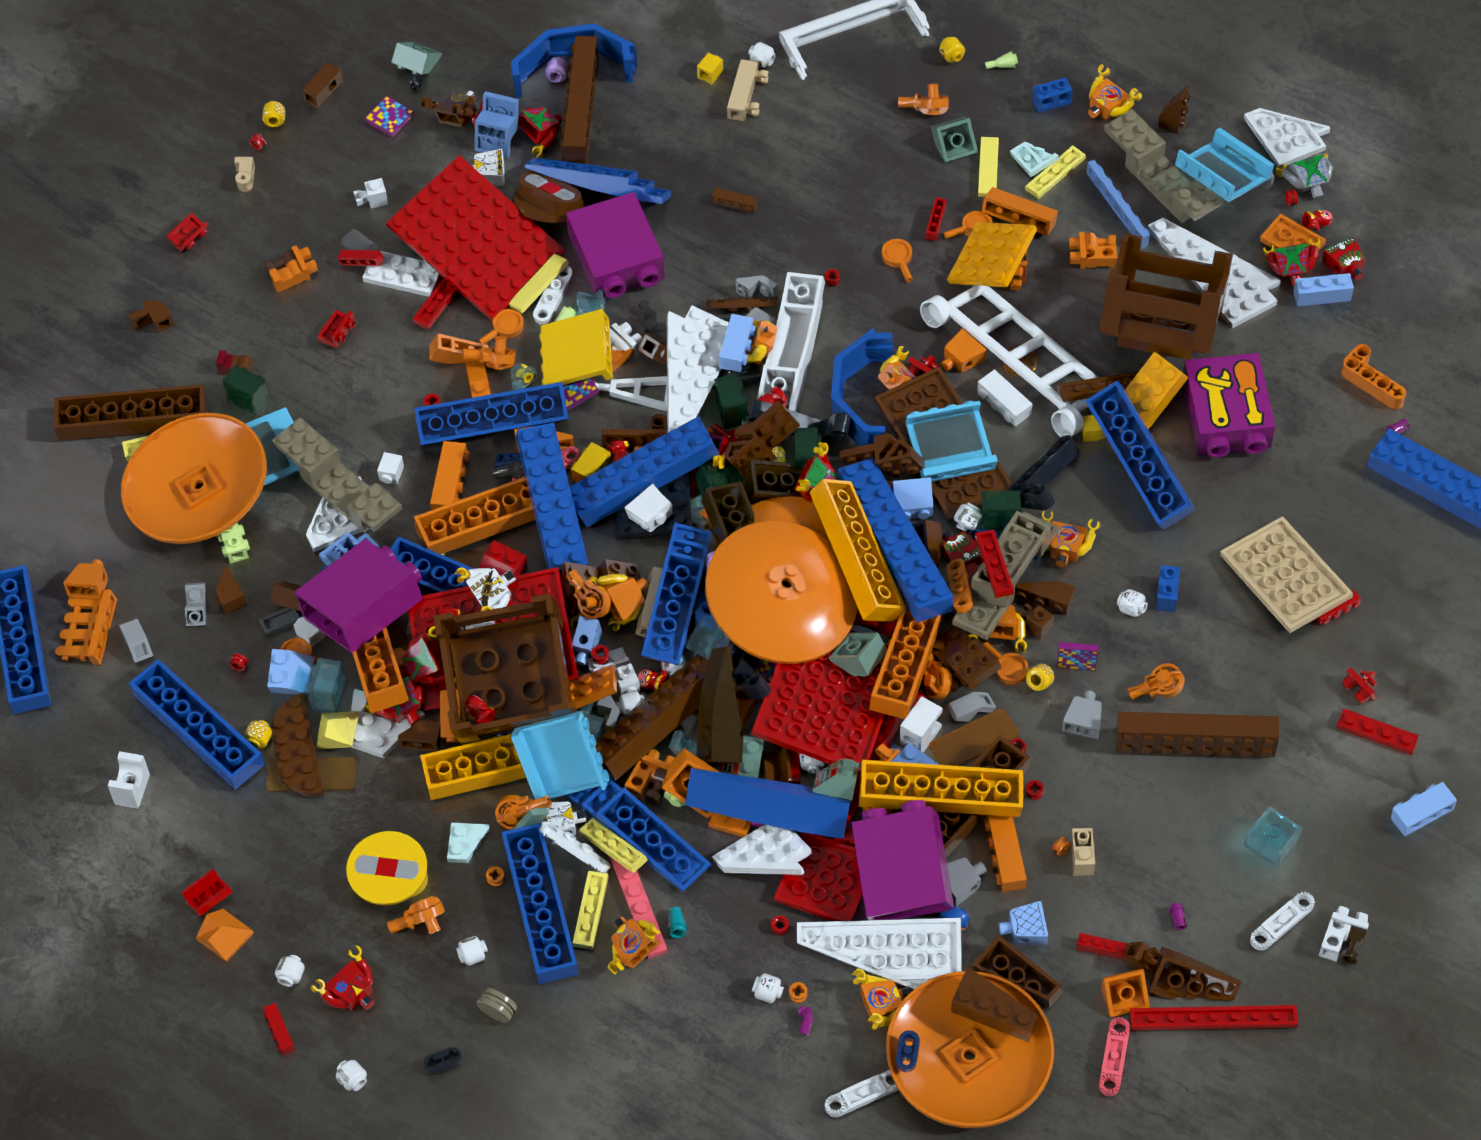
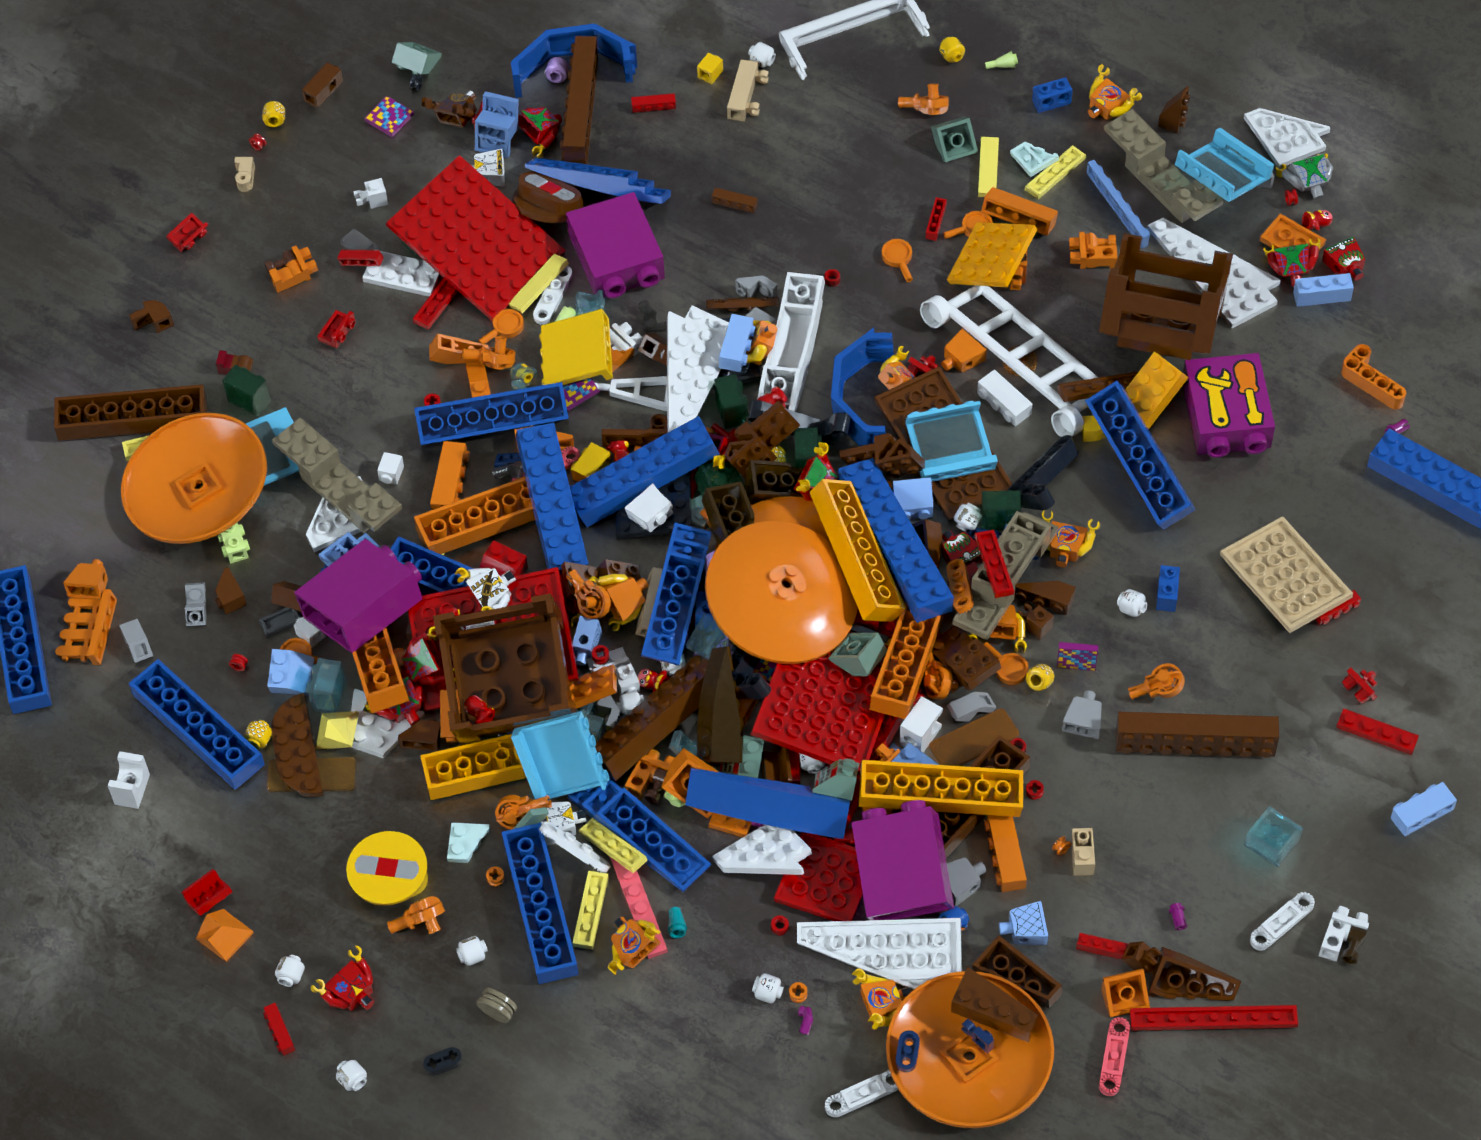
none -> red piece [631,93,676,113]
none -> dark blue plate [961,1018,994,1054]

